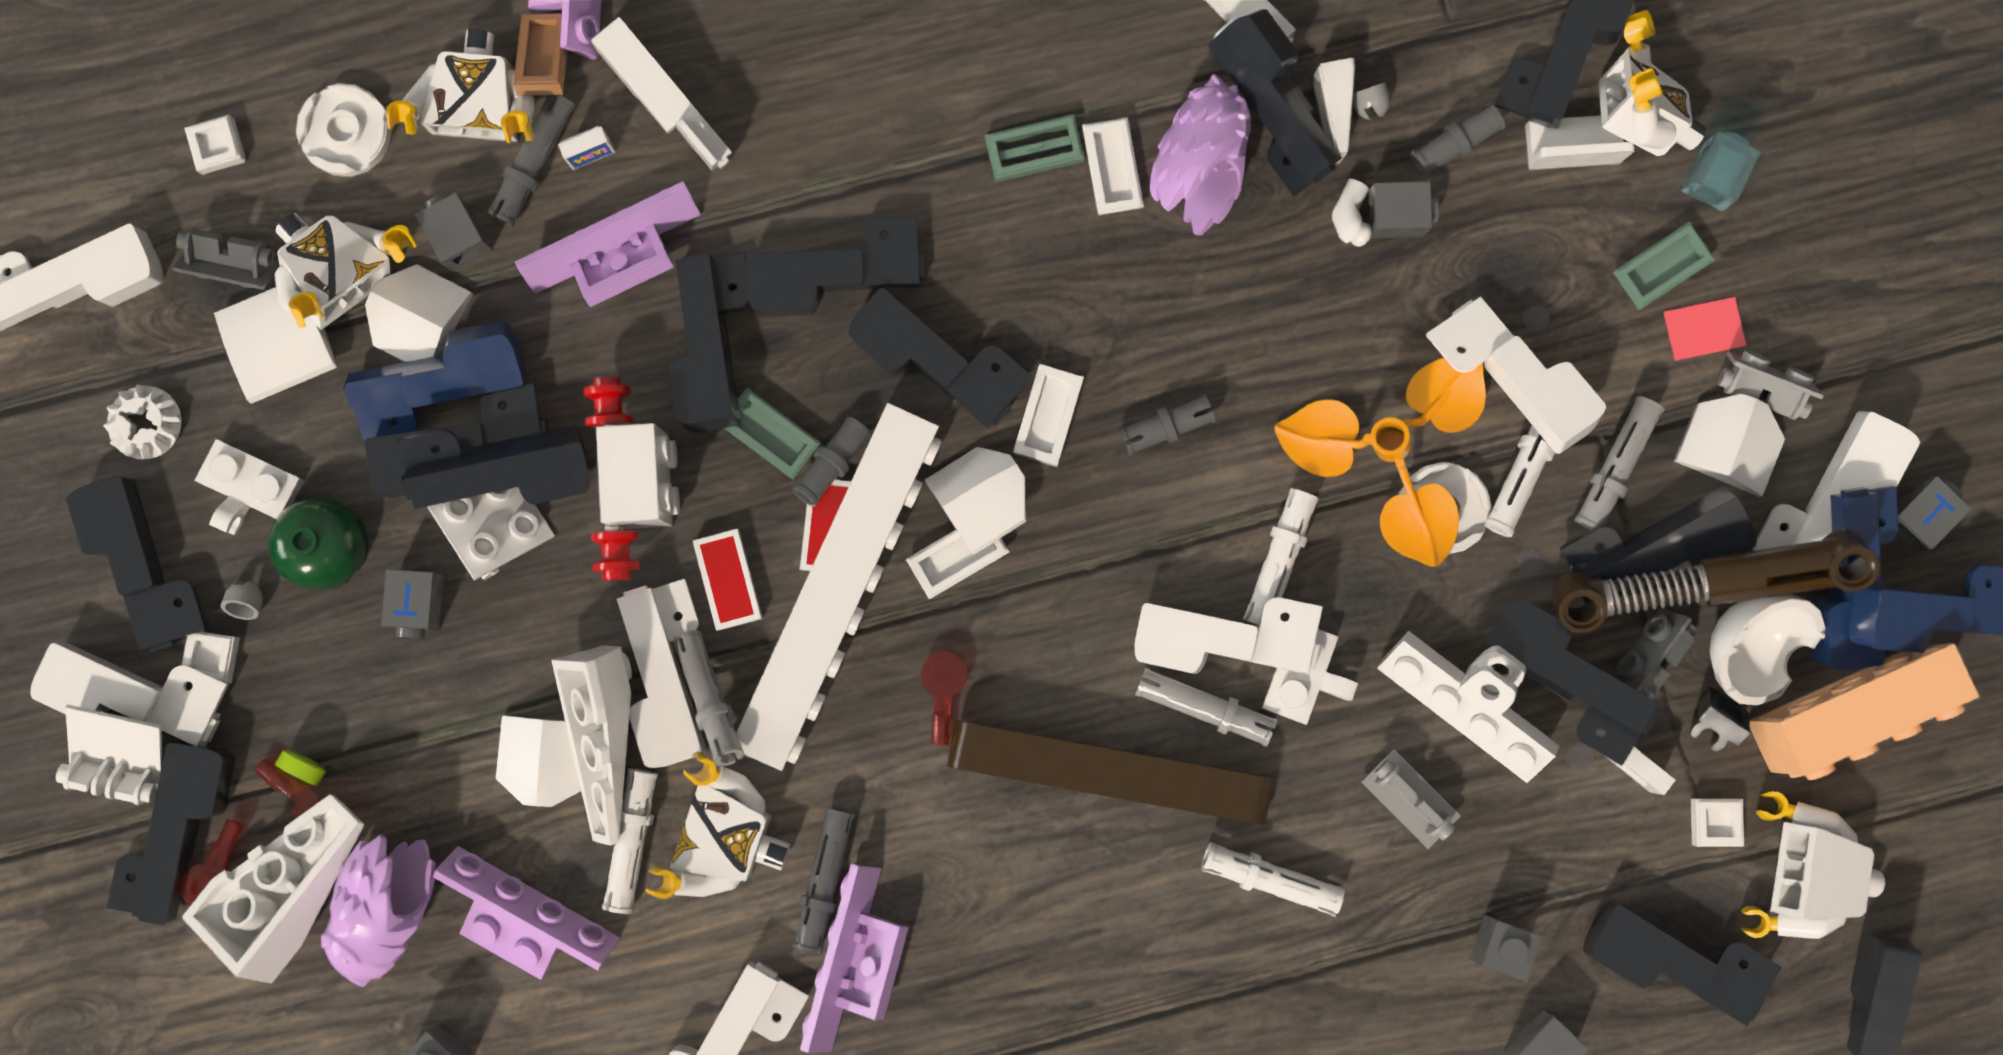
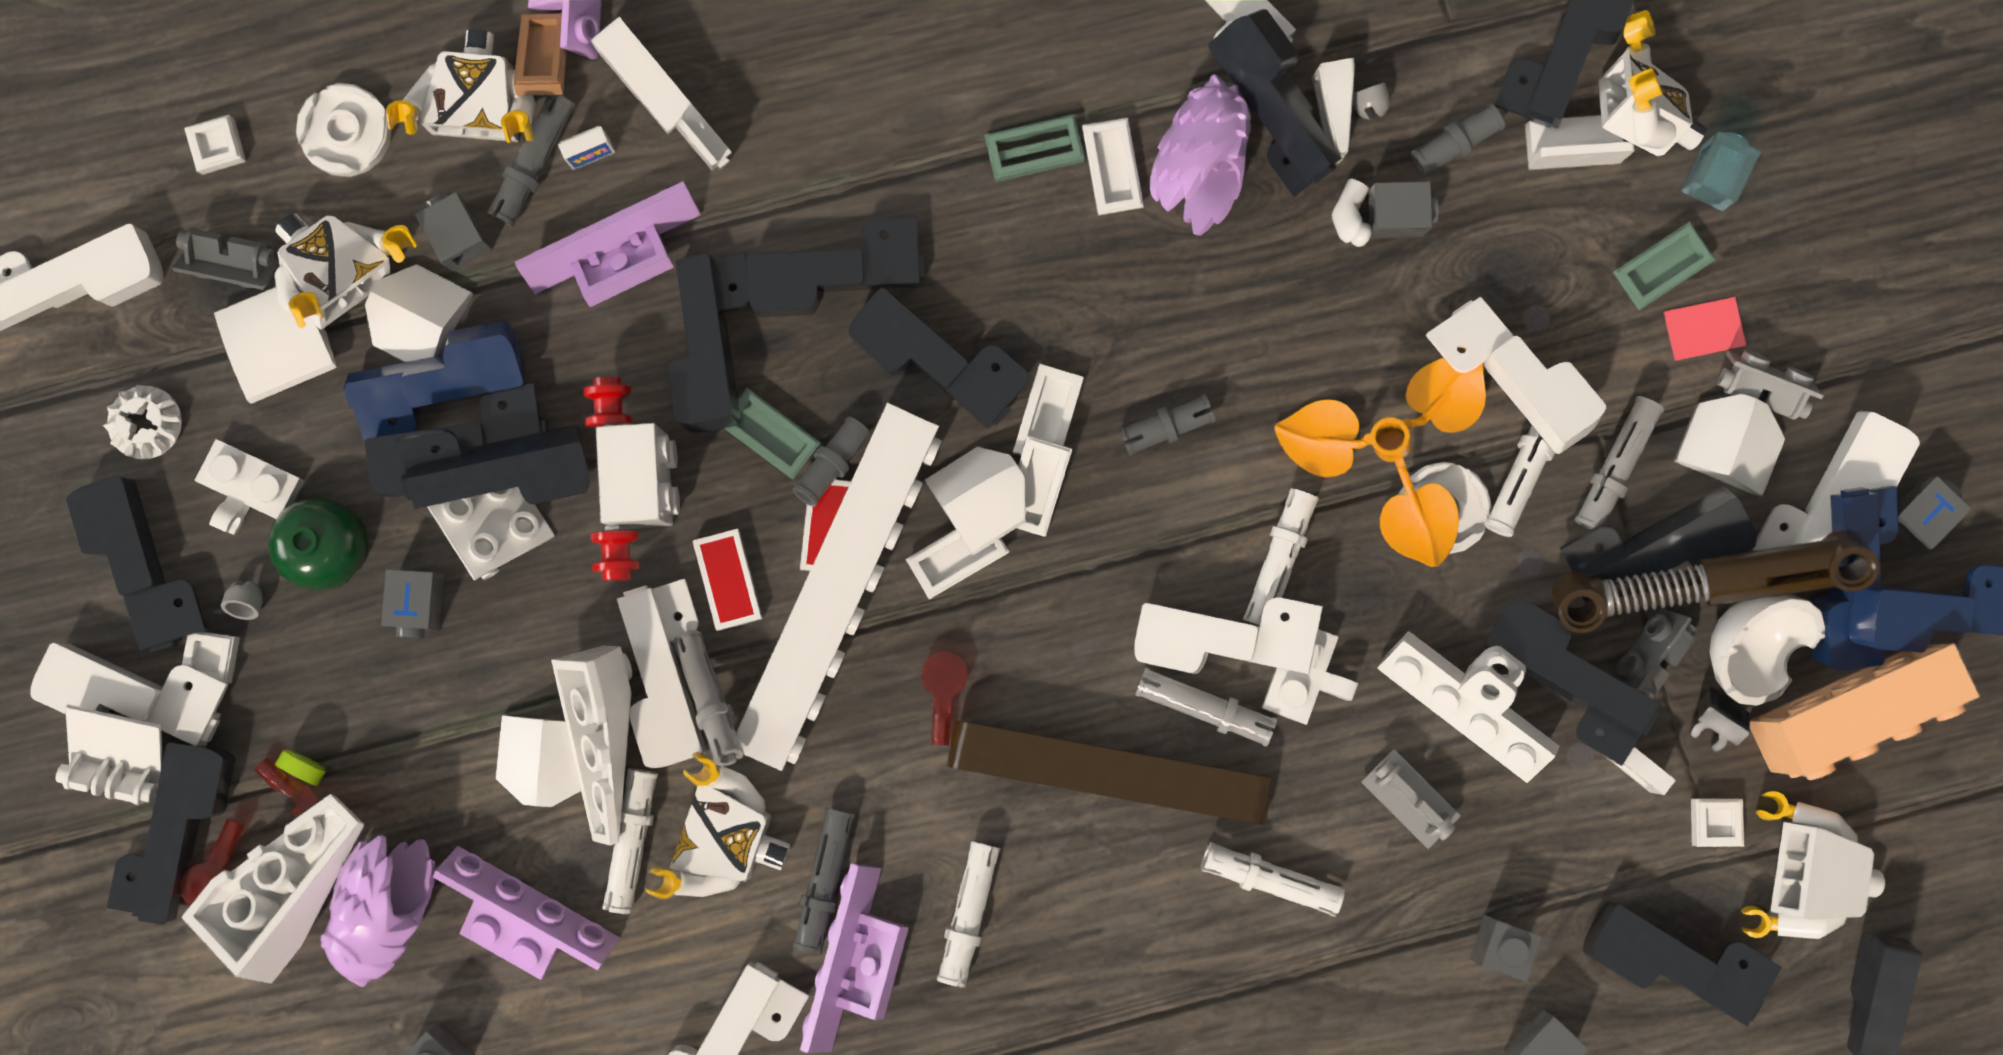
none -> white pin [937,841,1001,988]
none -> white tile [1017,435,1072,537]

